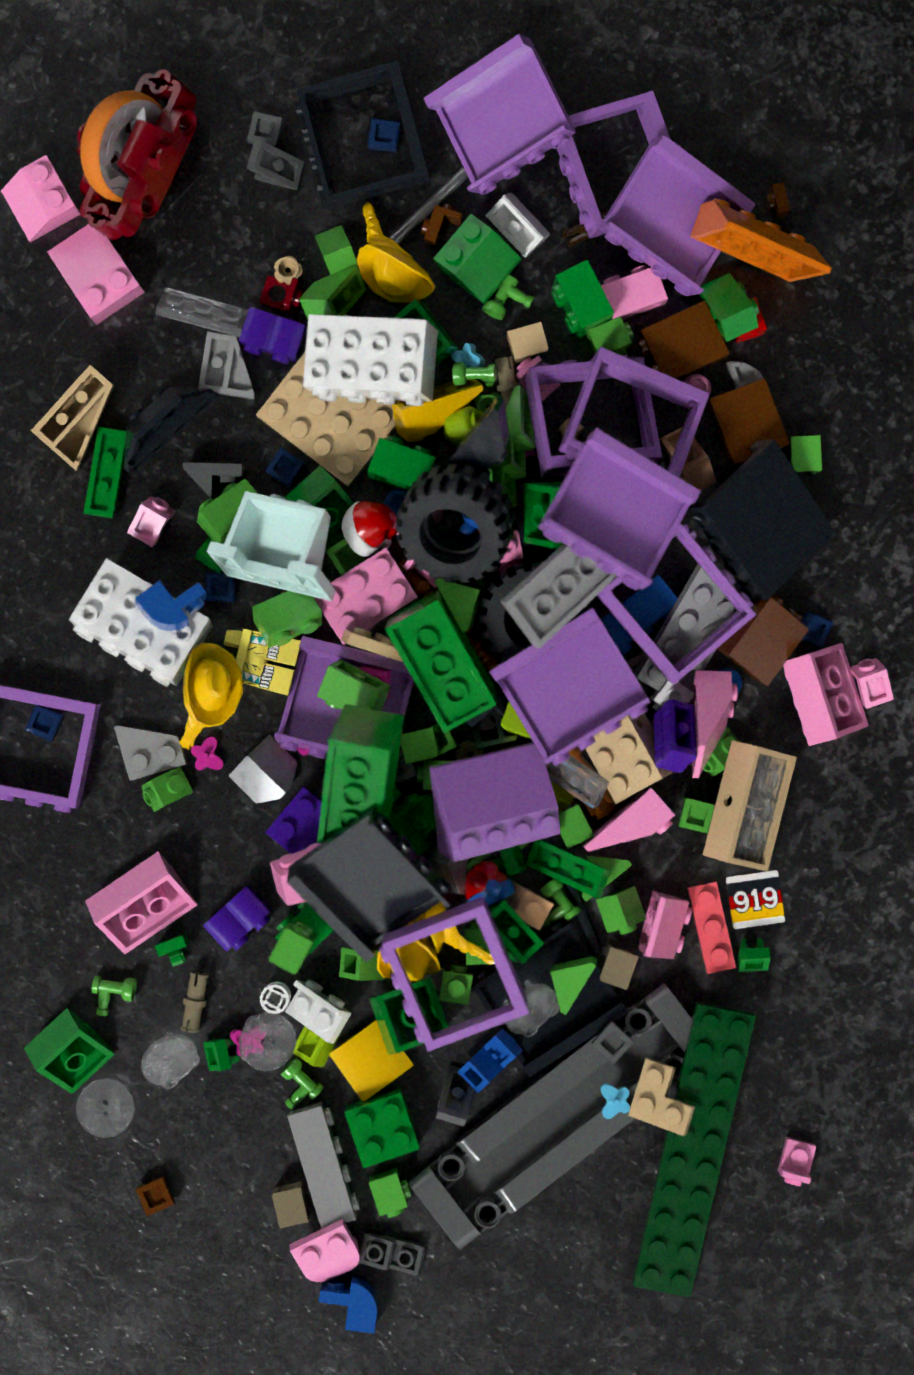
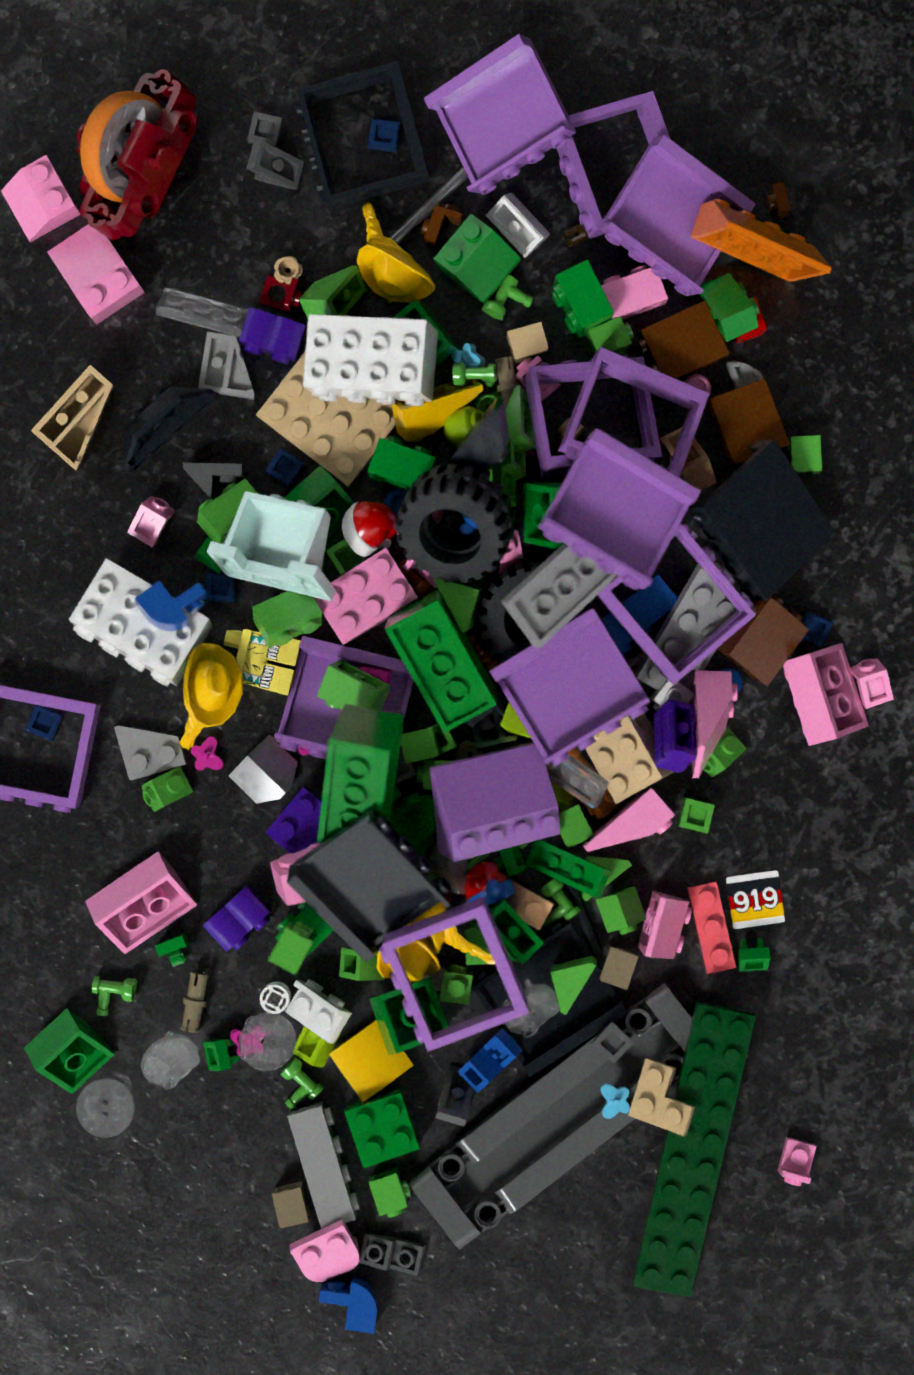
green plate [84,427,126,519] -> none
reddish brown plate [135,1175,175,1216] -> none
bright green slope [315,225,359,275] -> none
tan plate [341,627,403,662] -> none
tan brick [703,740,797,872] -> none

